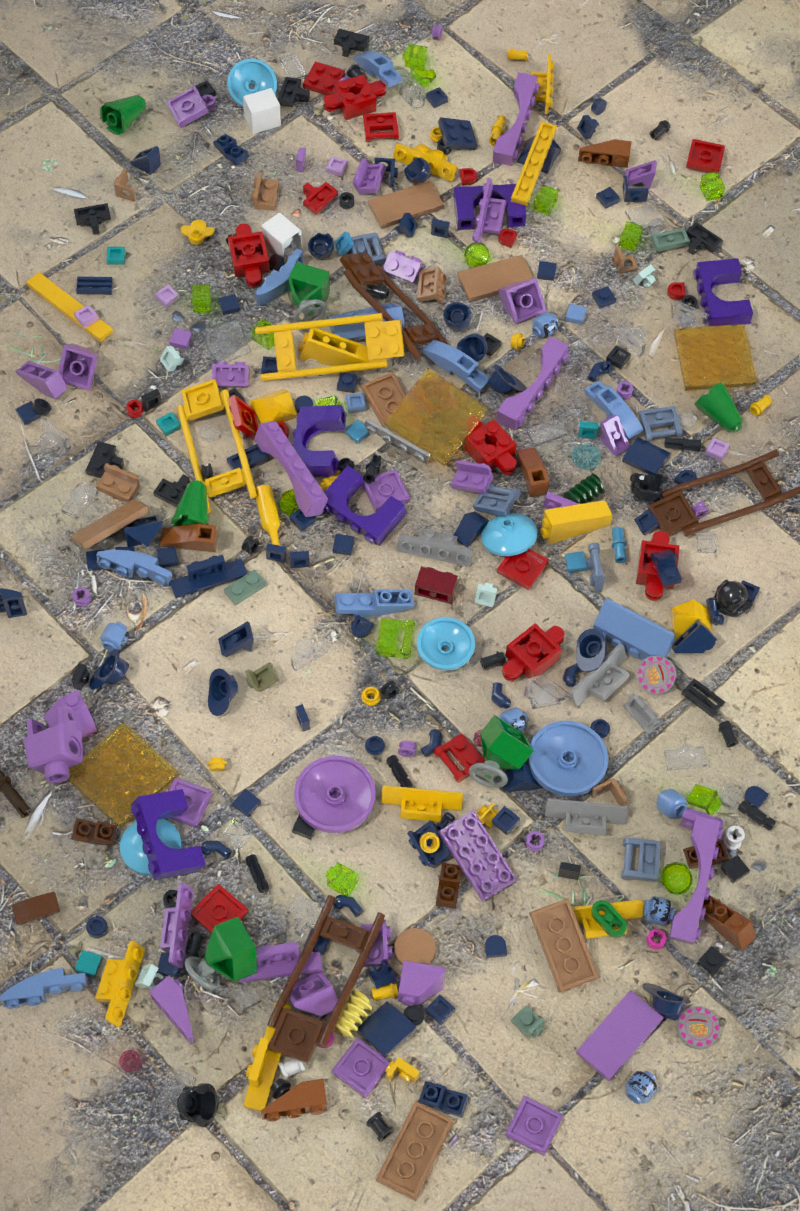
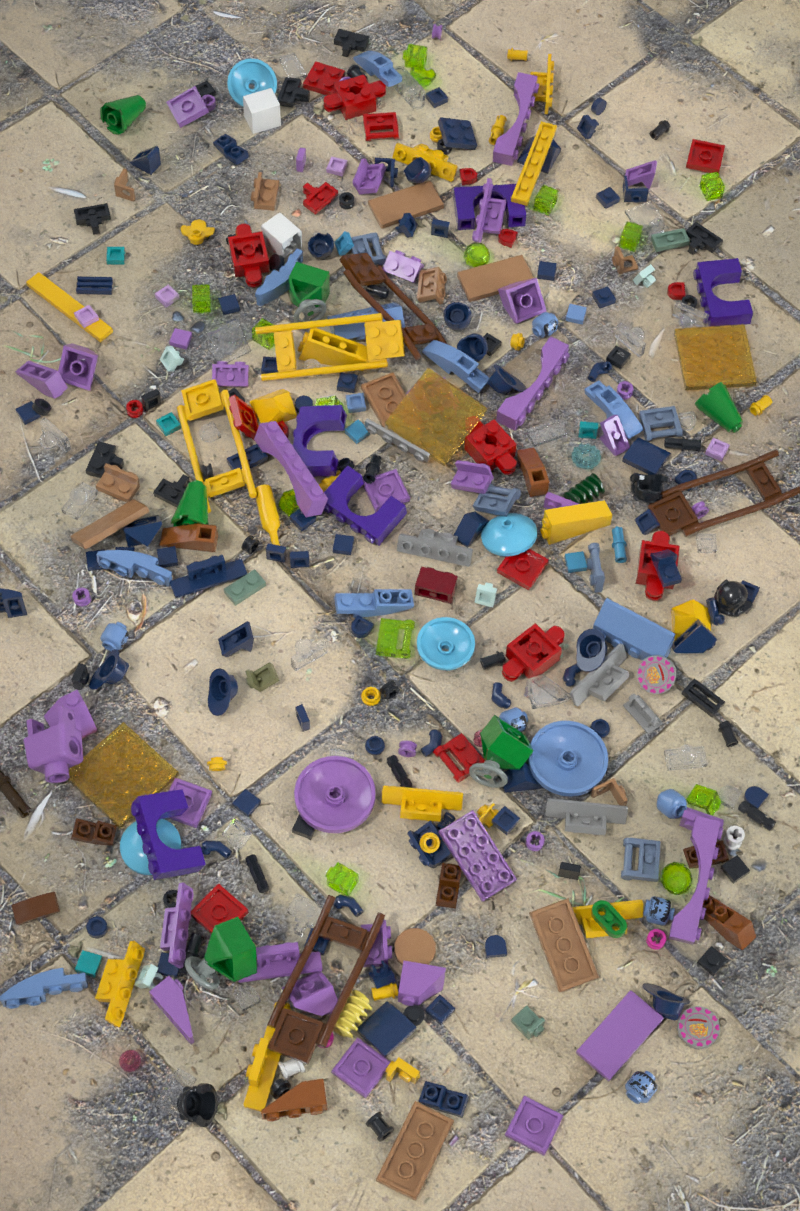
dark orange slope [578,139,632,168] -> none

